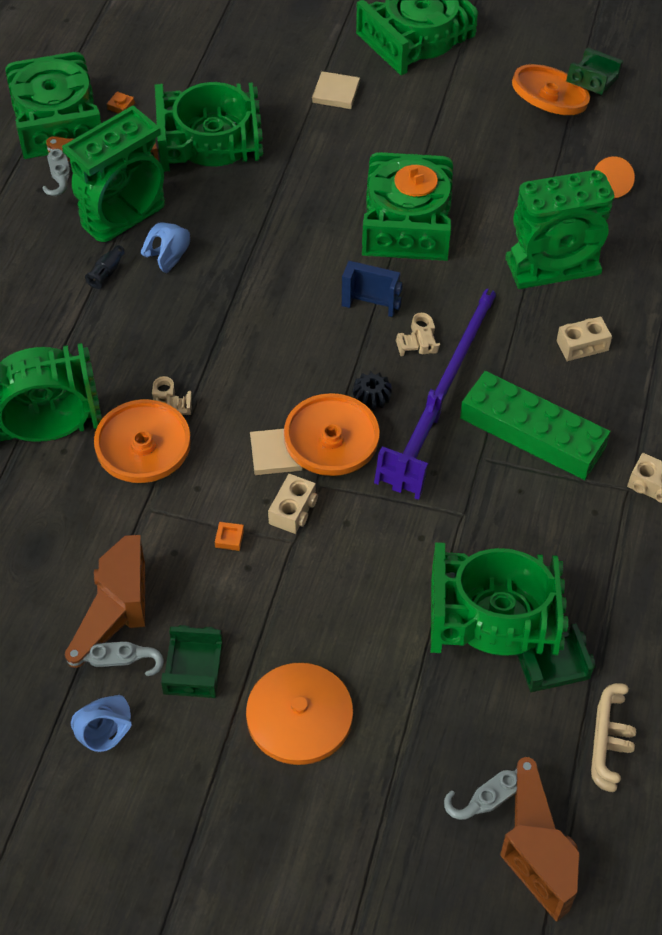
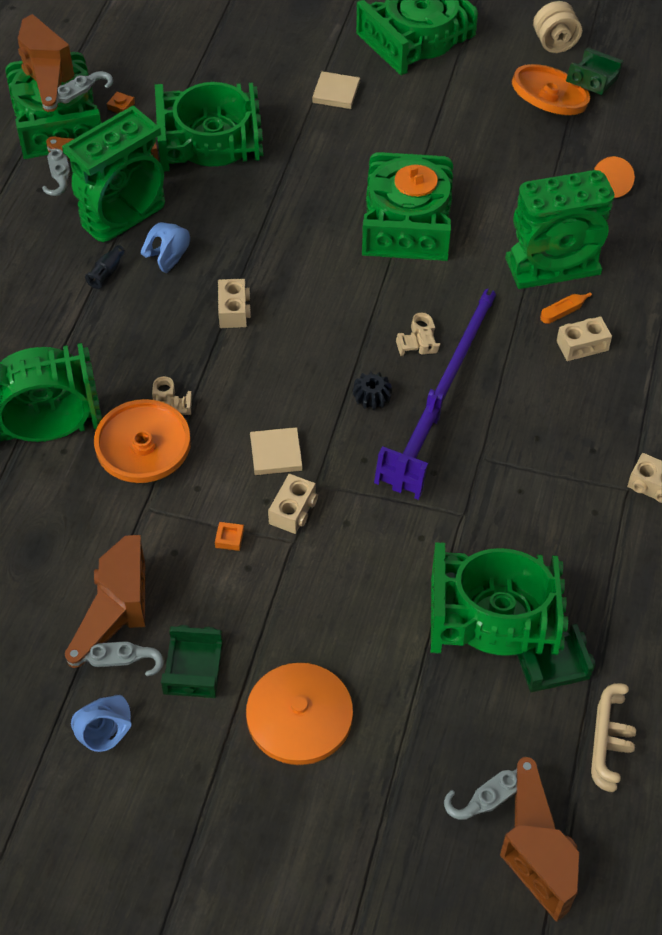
orange dish [284,393,379,476] -> none
dark blue panel [342,261,403,317] -> none
green brick [460,371,611,480] -> none
none -> dark orange slope [18,14,113,112]
none -> tan brick [218,279,251,328]
none -> tan wheel [533,1,582,53]
none -> orange piece [541,292,592,324]

